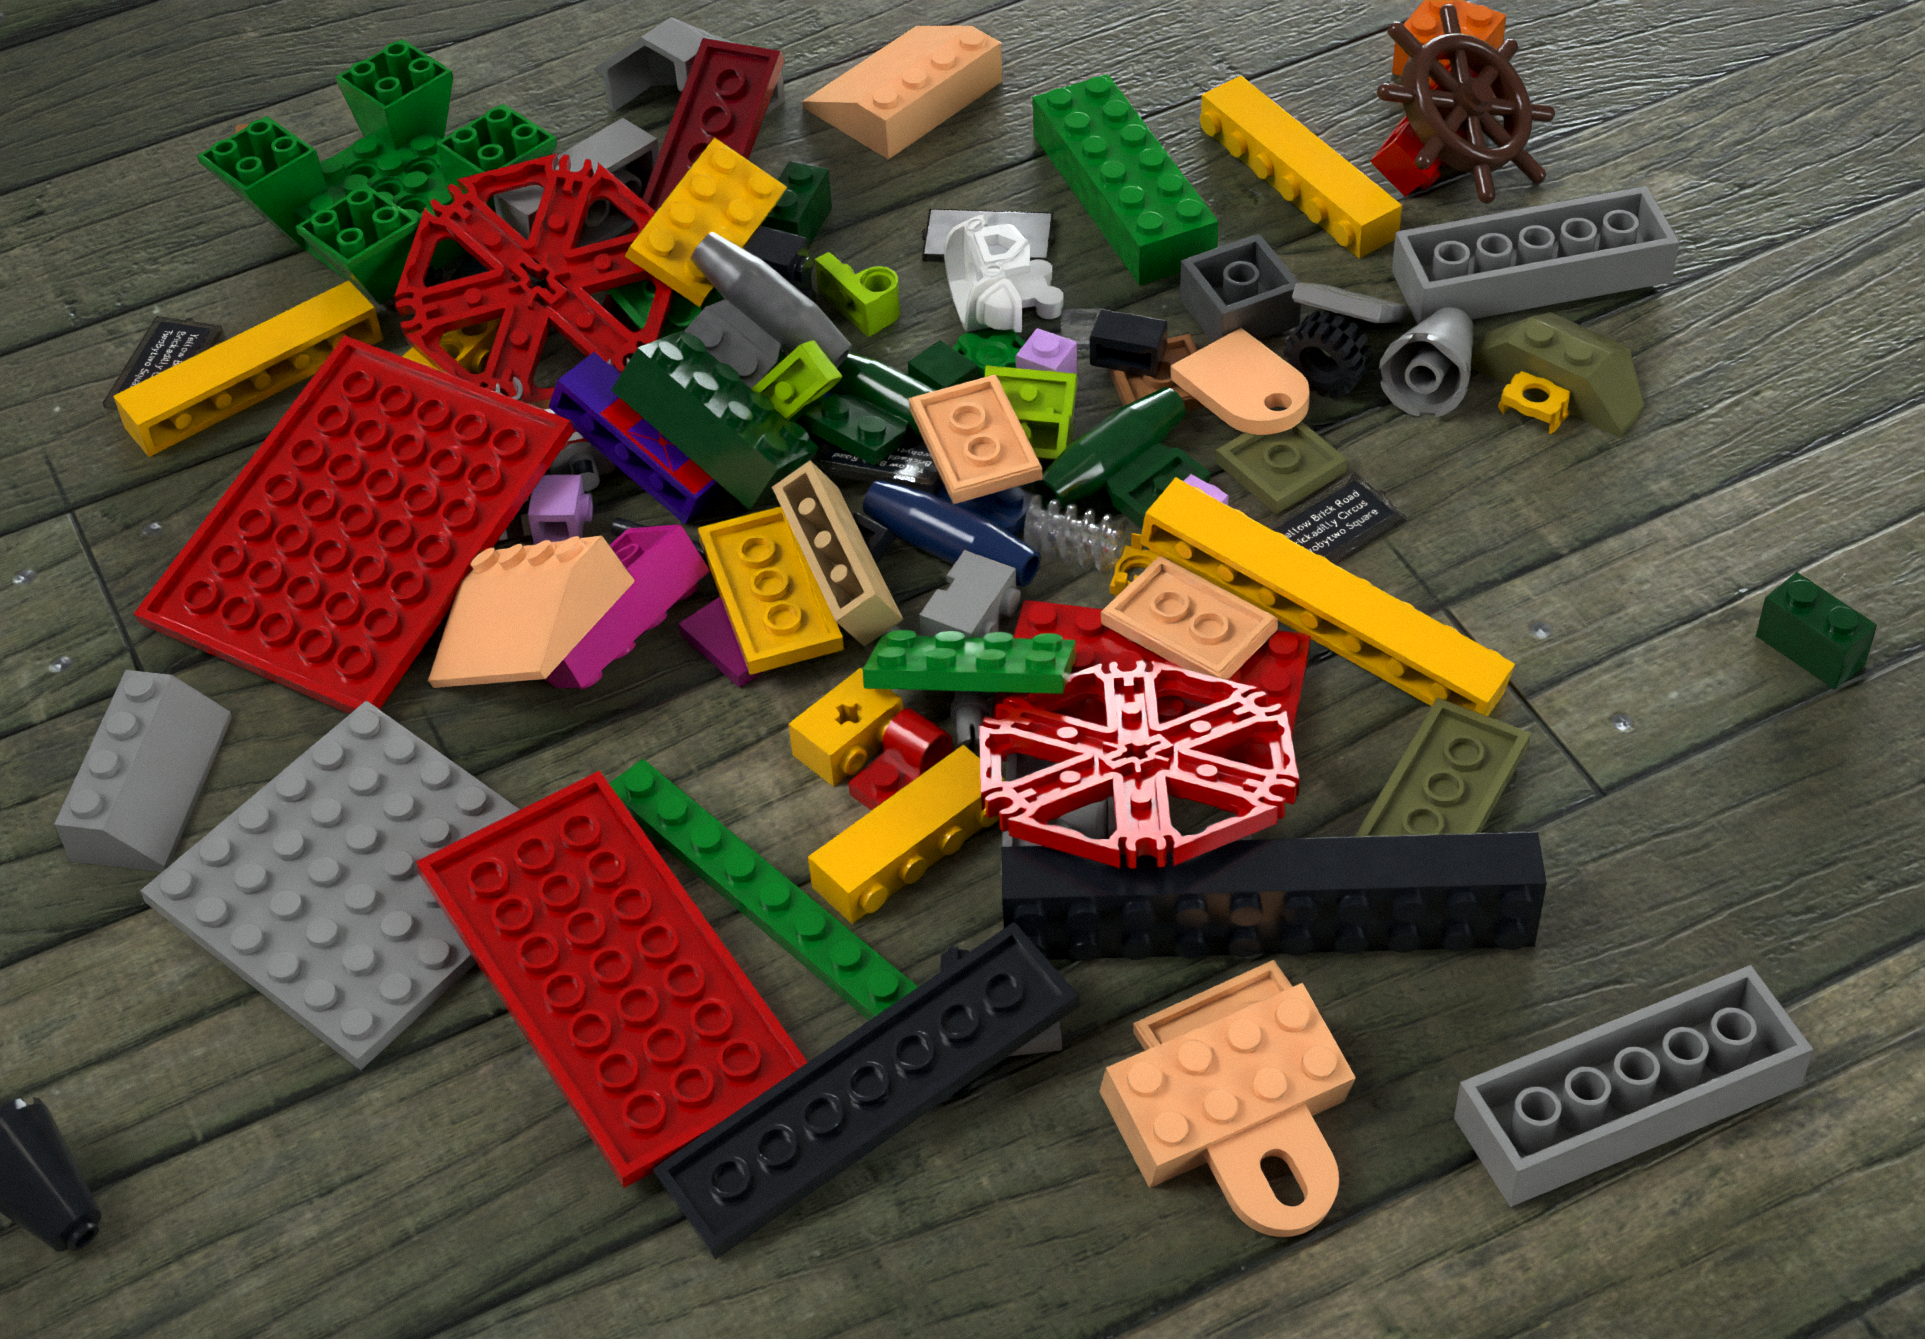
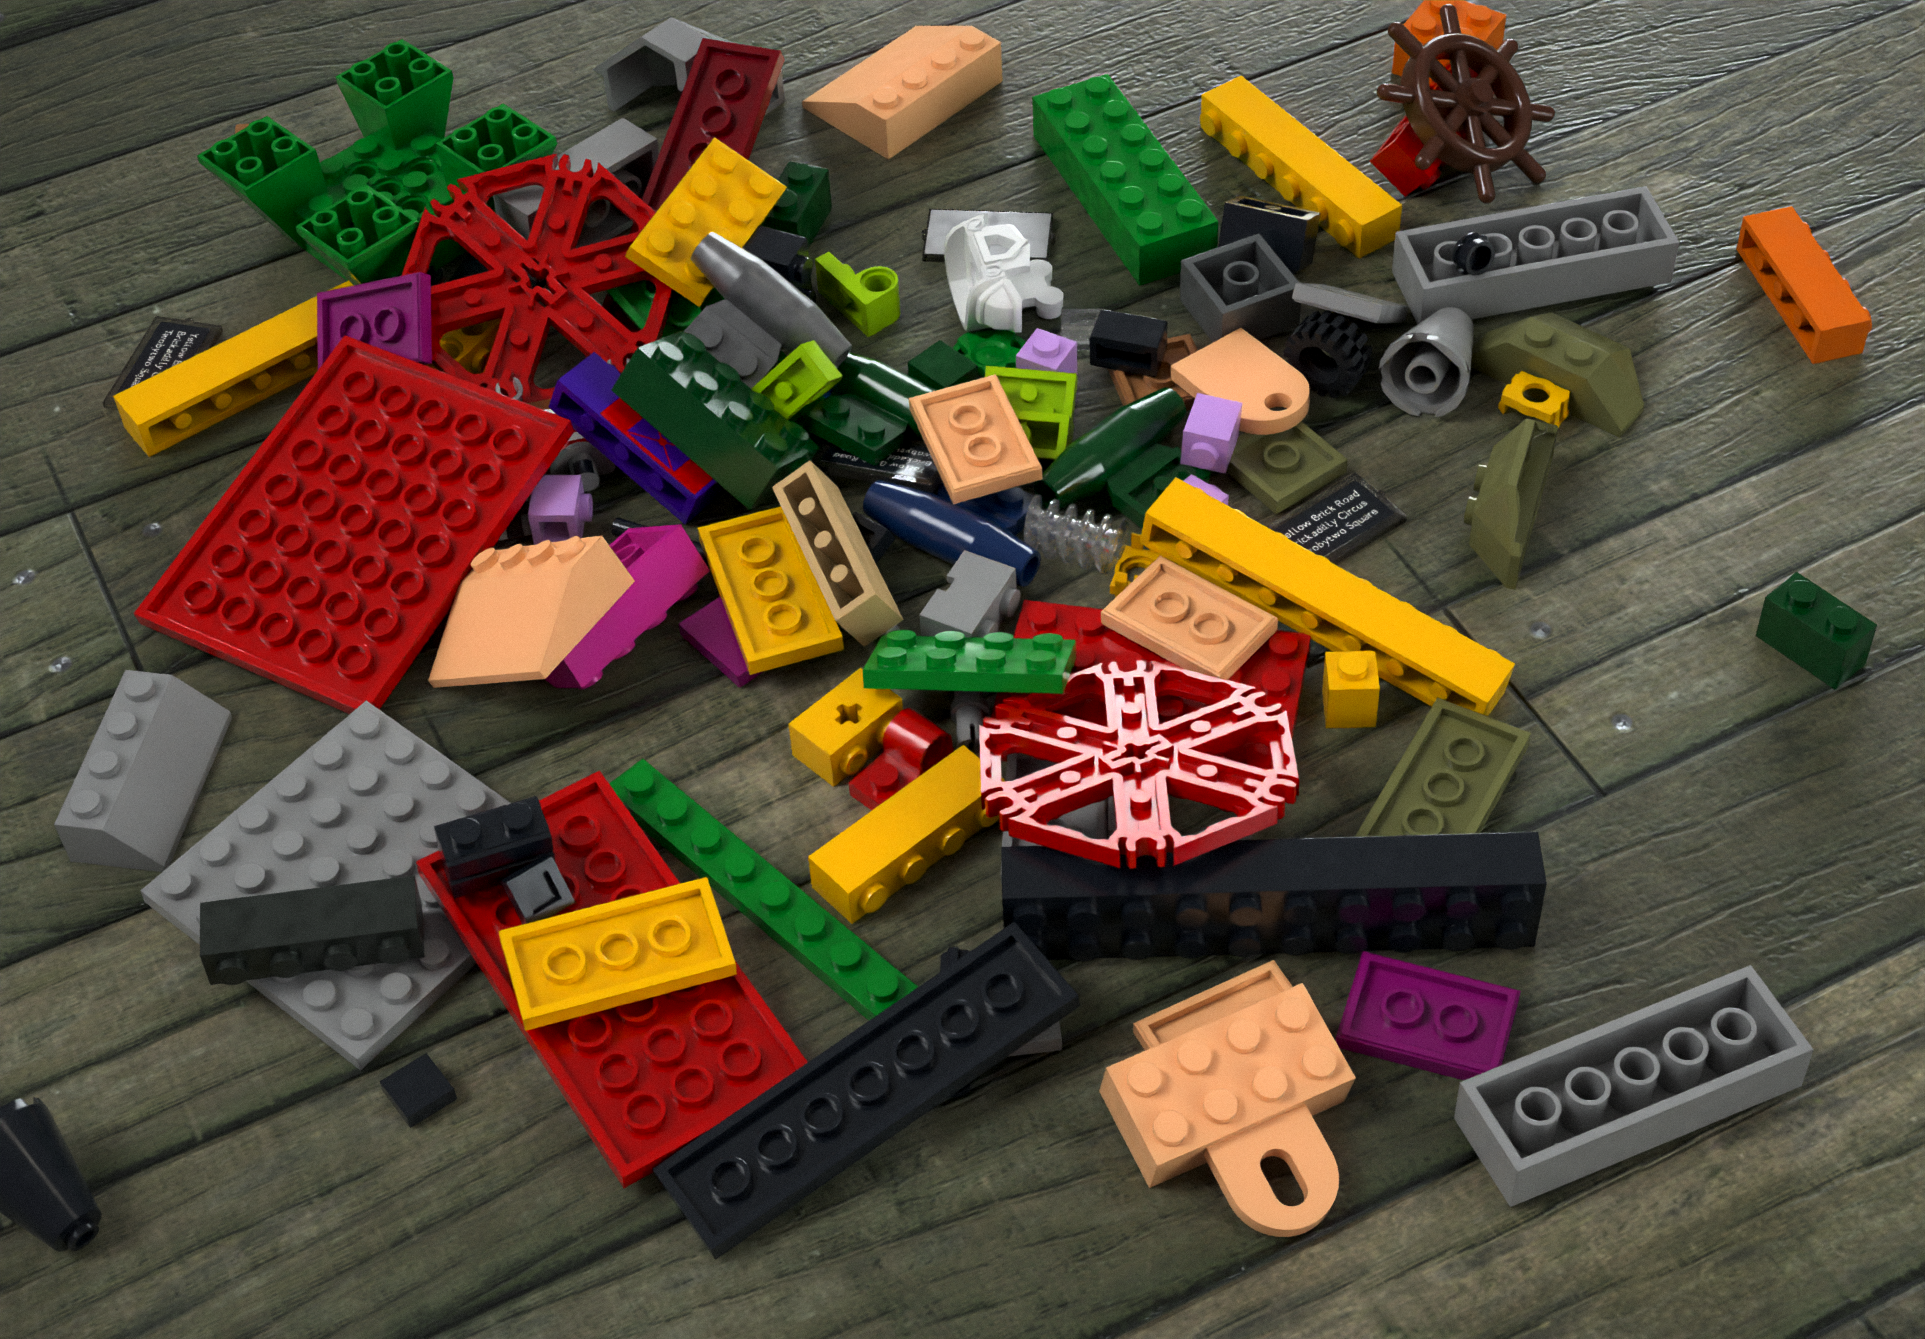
none -> pearl dark grey brick [200,875,425,985]
none -> magenta tile [317,272,432,370]
none -> black tile [379,1053,457,1128]
none -> black brick [434,796,555,899]
none -> yellow plate [498,877,737,1031]
none -> black plate [500,855,575,925]
none -> lavender brick [1180,393,1242,474]
none -> black brick [1218,195,1321,275]
none -> yellow brick [1322,651,1380,728]
none -> magenta tile [1336,951,1521,1080]
none -> black plate [1452,232,1495,275]
none -> olive wedge [1464,419,1558,590]
none -> orange brick [1736,206,1872,364]

